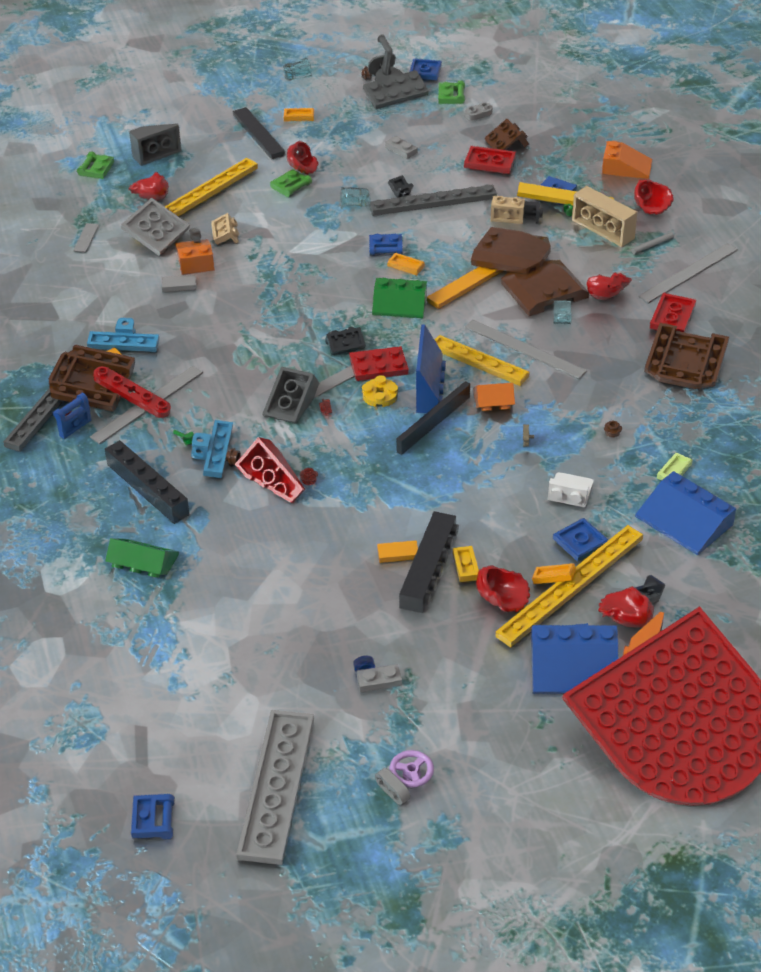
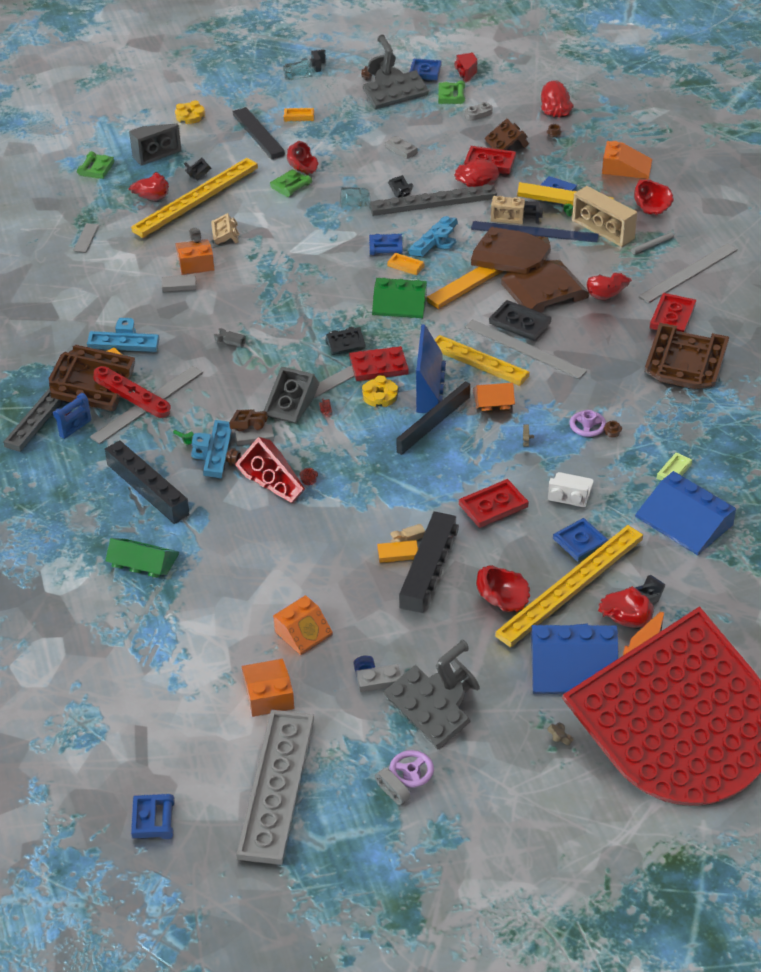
light grey plate [121,198,190,256] -> none
yellow plate [452,546,479,582] -> none
light orange tile [532,563,576,584] -> none
clear light blue bracket [553,301,572,324] -> none
none -> yellow plate [175,100,205,124]
none -> black bracket [184,158,212,181]
none -> dark grey bar [214,328,246,348]
none -> reddish brown plate [229,409,268,431]
none -> light grey tile [235,424,274,446]
none -> orange slope [241,659,294,717]
none -> orange slope [273,595,333,655]
none -> black bracket [310,49,326,72]
none -> dark grey plate [383,640,480,750]
none -> tan bar [390,524,425,543]
none -> dark azure plate [408,216,458,256]
none -> red slope [454,52,477,82]
none -> red piece [454,159,499,187]
none -> red plate [459,479,529,528]
none -> dark blue piece [471,221,599,242]
none -> black plate [489,300,552,341]
none -> red piece [541,81,574,118]
none -> reddish brown plate [547,124,562,138]
none -> dark tan piece [547,722,574,745]
none -> lavender piece [570,410,606,437]

